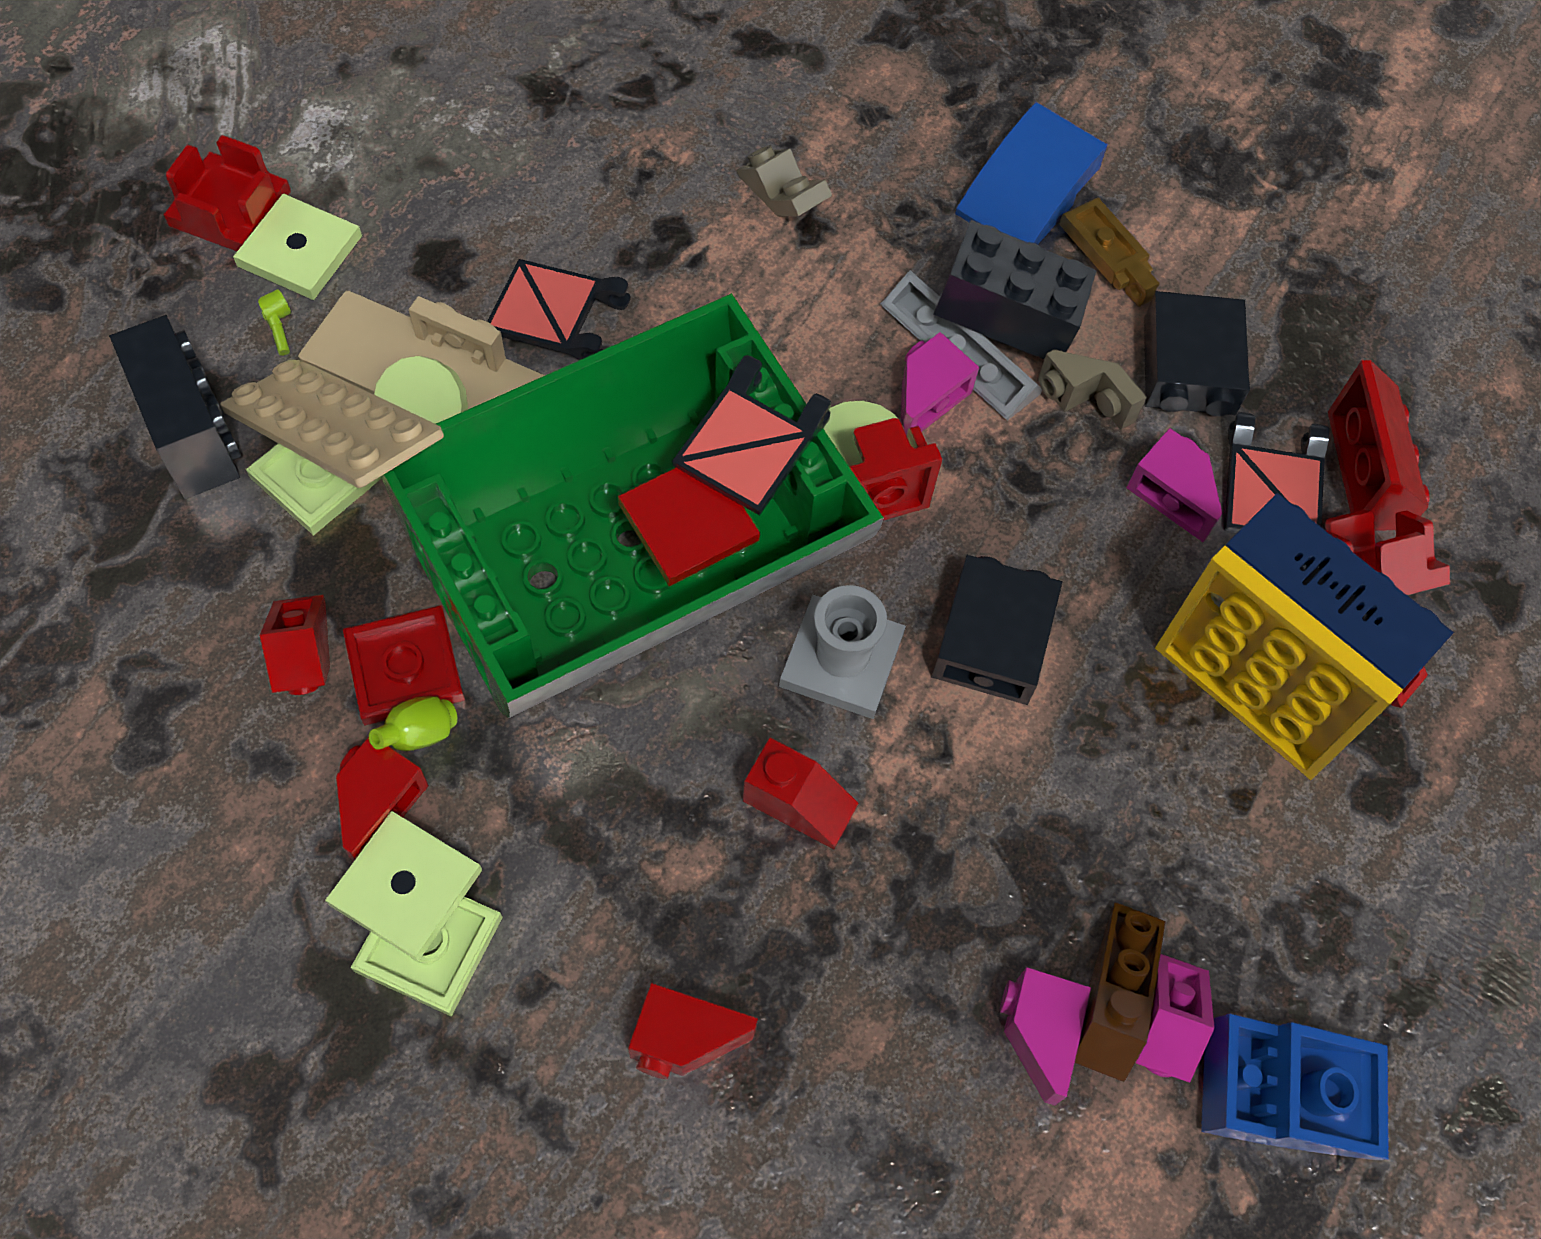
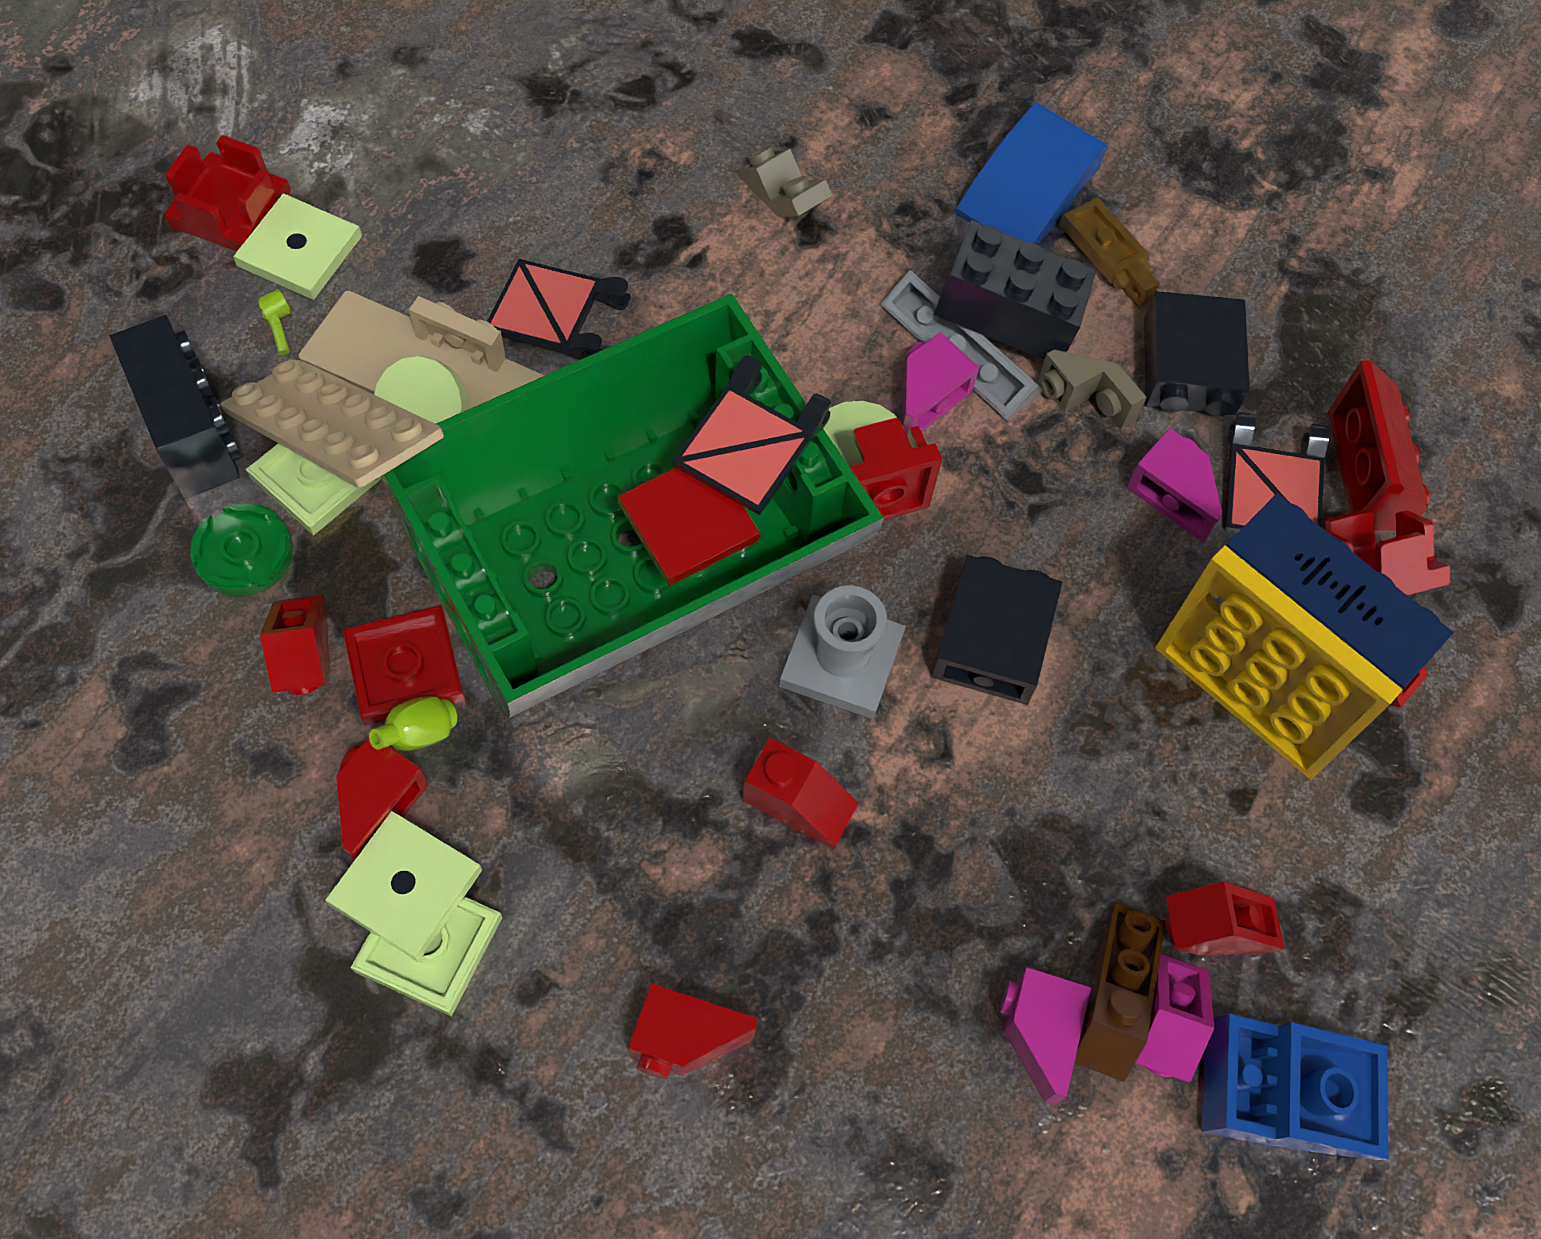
none -> green tile [190,503,293,597]
none -> red slope [1166,881,1285,956]

